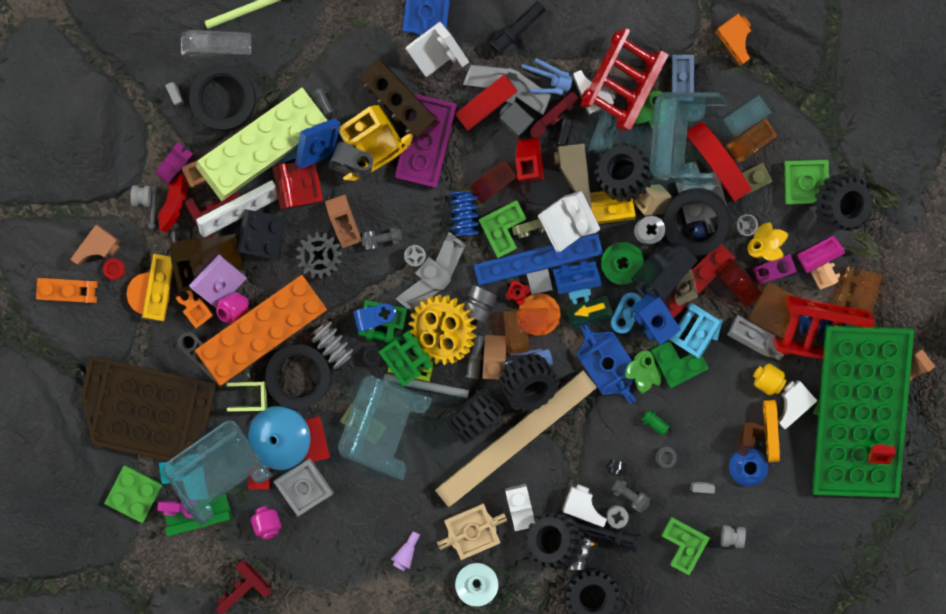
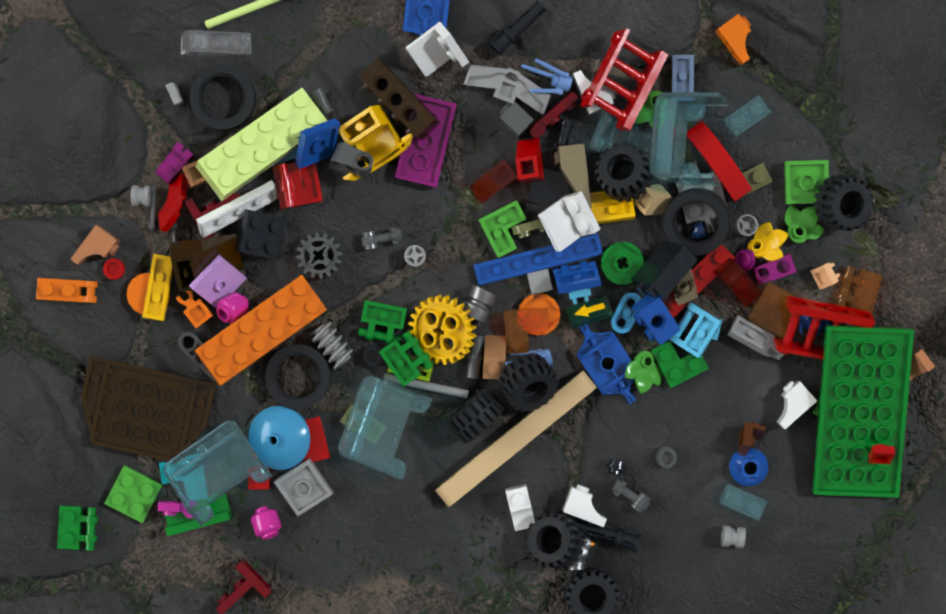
yellowish green piece [226,381,268,411] -> none
nougat arch [325,195,362,248] -> none
blue piece [353,303,396,332] -> none
lavender cone [391,531,420,571] -> none
light grey plate [396,232,466,312] -> none
tan plate [437,503,507,560] -> none
blue piece [450,192,479,236] -> none
red tile [455,74,518,131] -> none
light aqua dish [455,563,498,606] -> none
red plate [505,281,531,305] -> none
light grey wheel [606,505,629,528] -> none
light grey piece [634,216,665,244] -> none
green pin [641,410,670,436] -> none
bright green plate [661,516,710,575] -> none
light grey tile [691,481,715,493] -> none
clear orange arch [727,118,778,163] -> none
yellow head [753,364,786,395] -> none
light orange beam [763,400,780,463] -> none
dark pink plate [796,236,845,273] -> none
none -> green plate [57,505,98,551]
none -> clear light blue plate [719,483,768,521]
none -> magenta plate [735,249,755,271]
none -> bright green plate [784,205,824,244]

